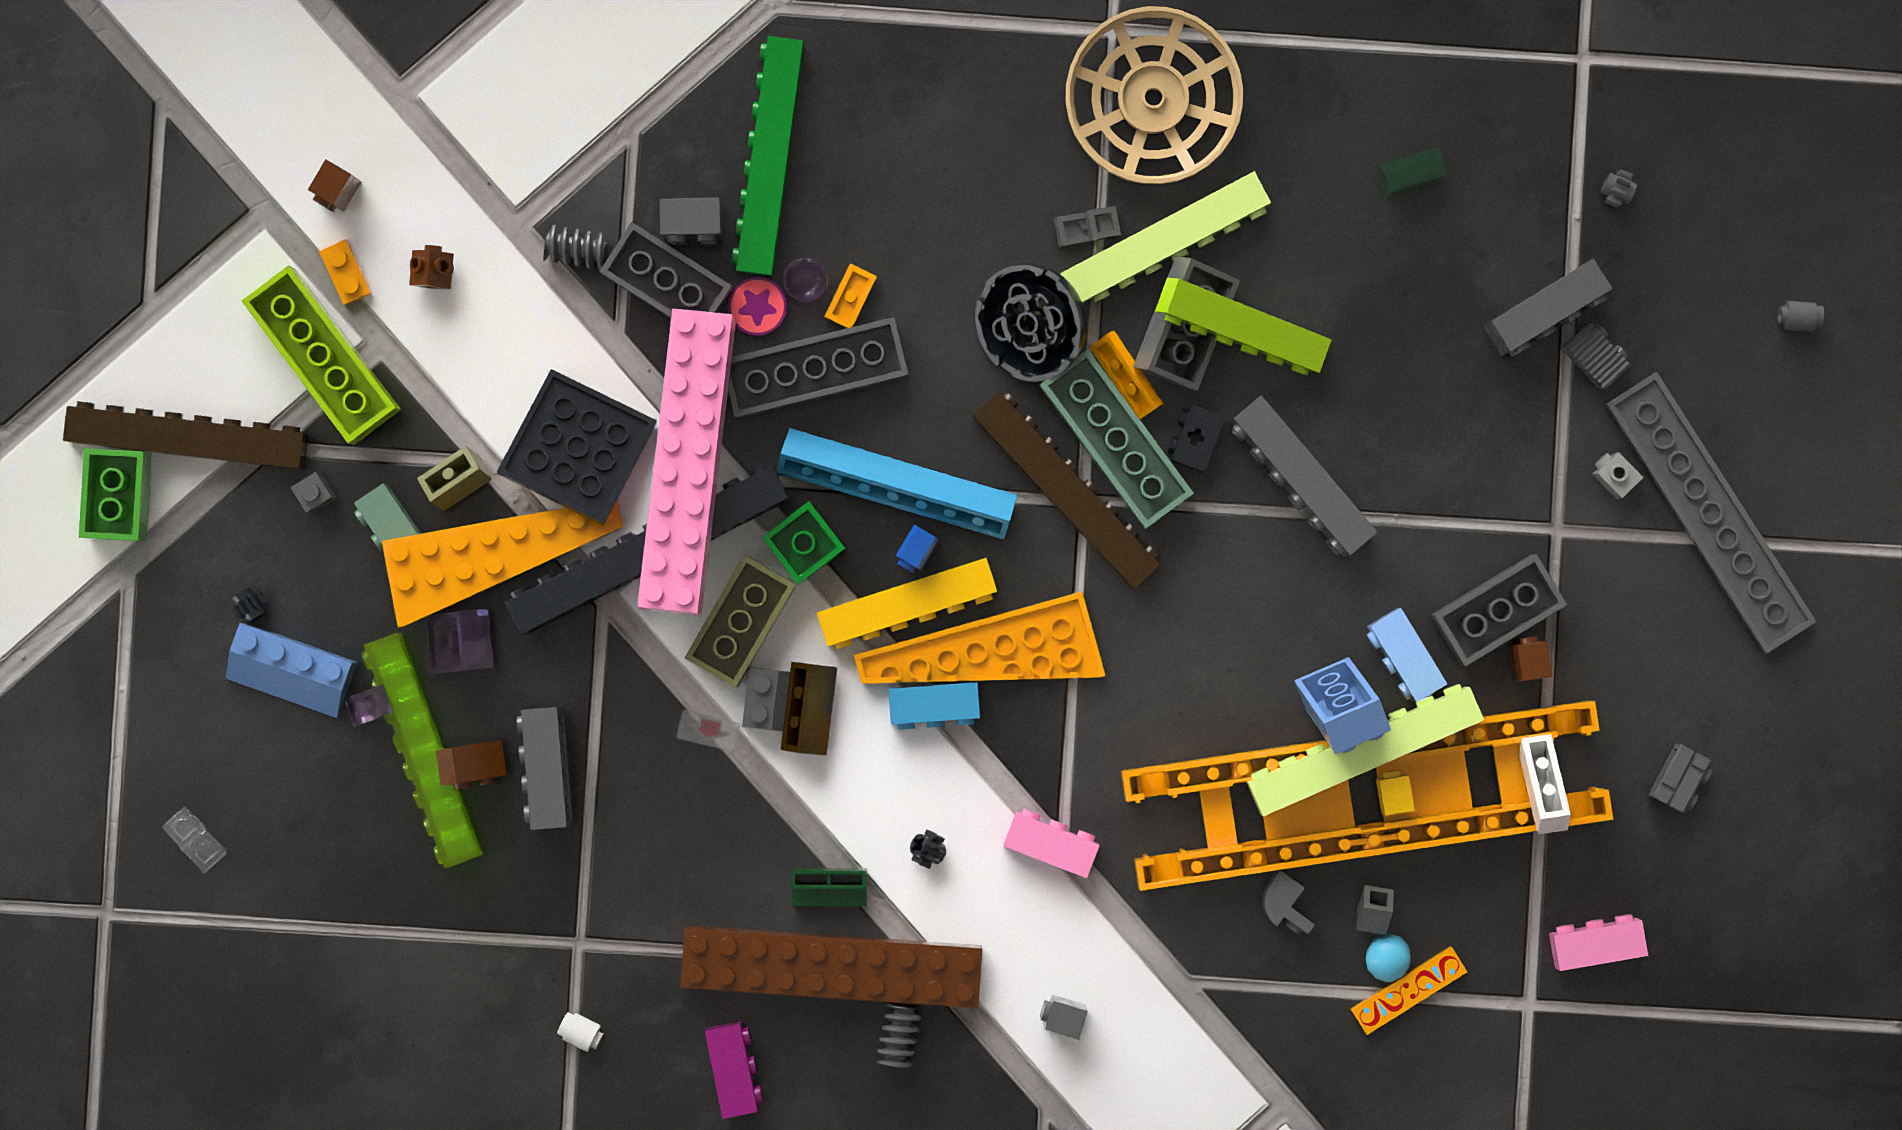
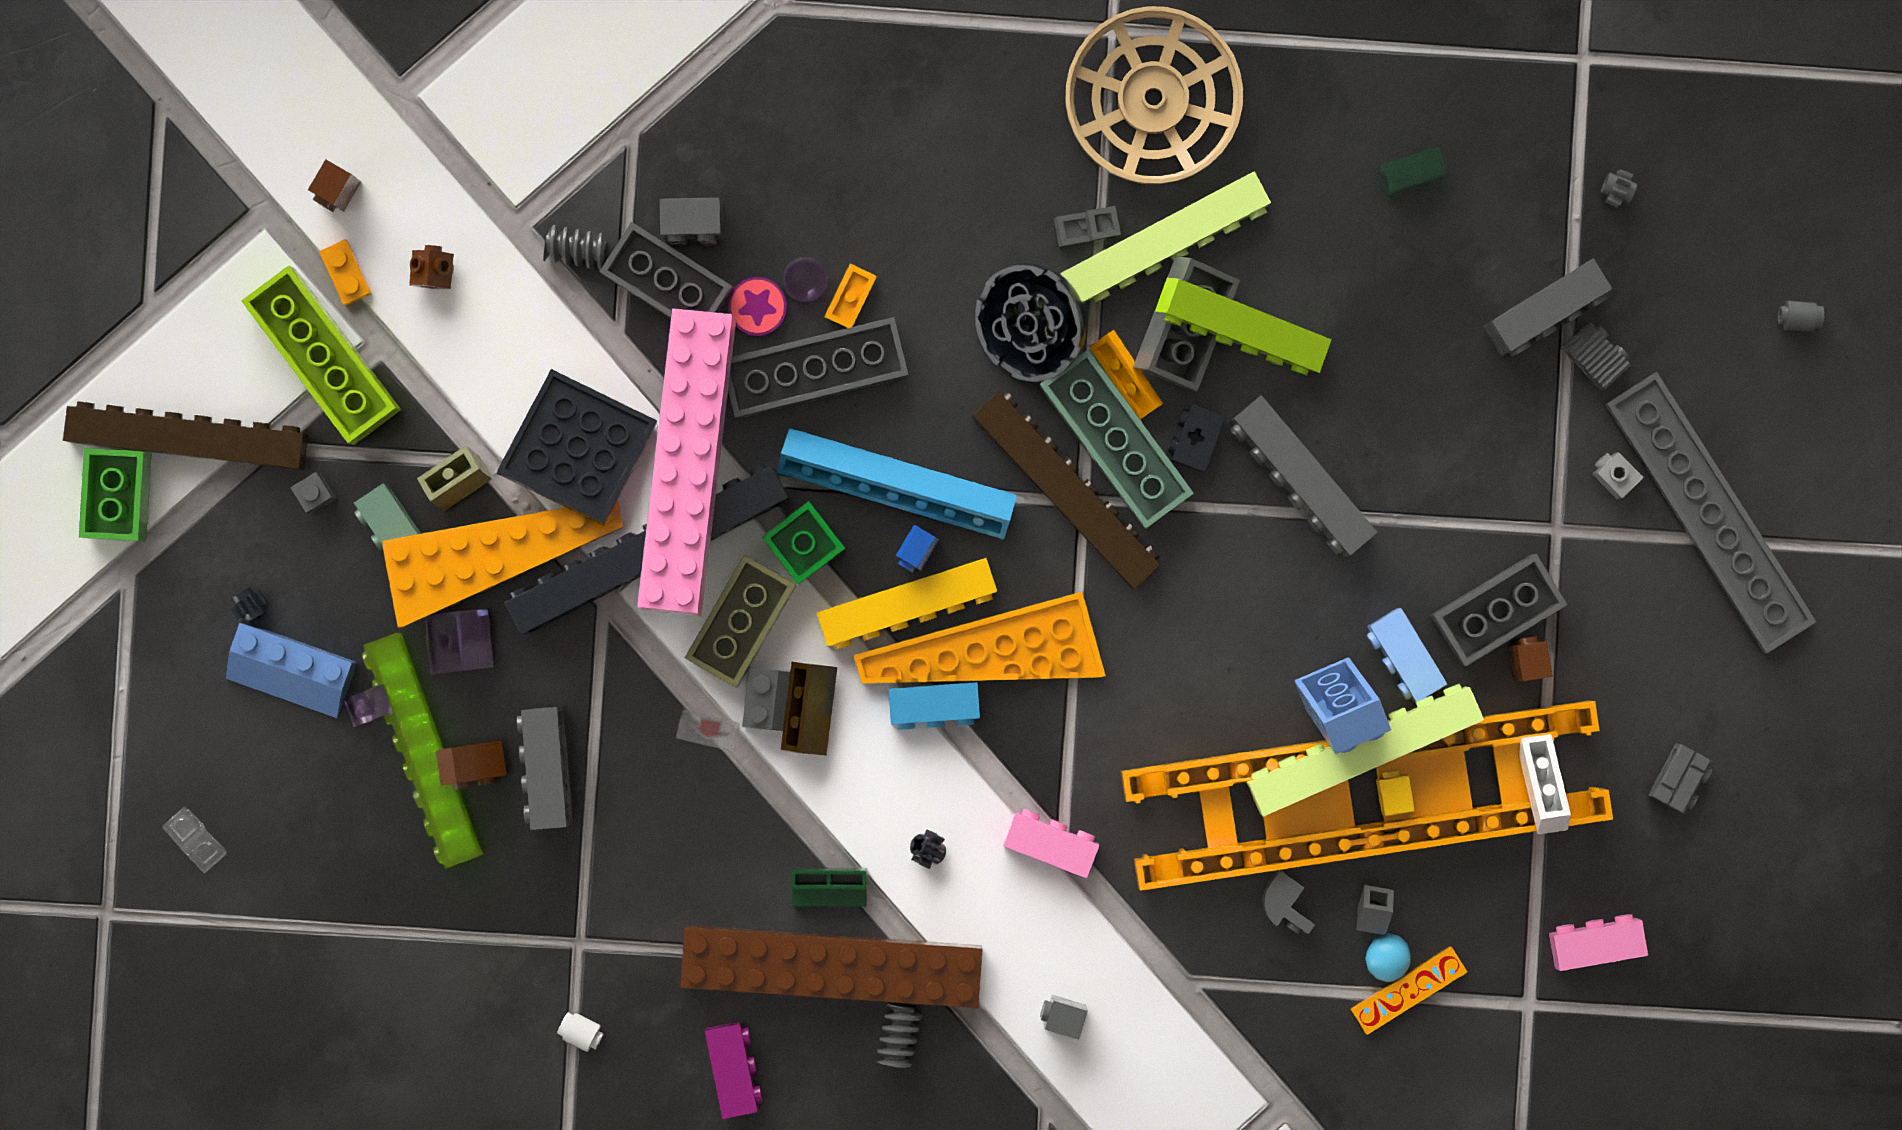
green brick [732,36,804,278] -> none

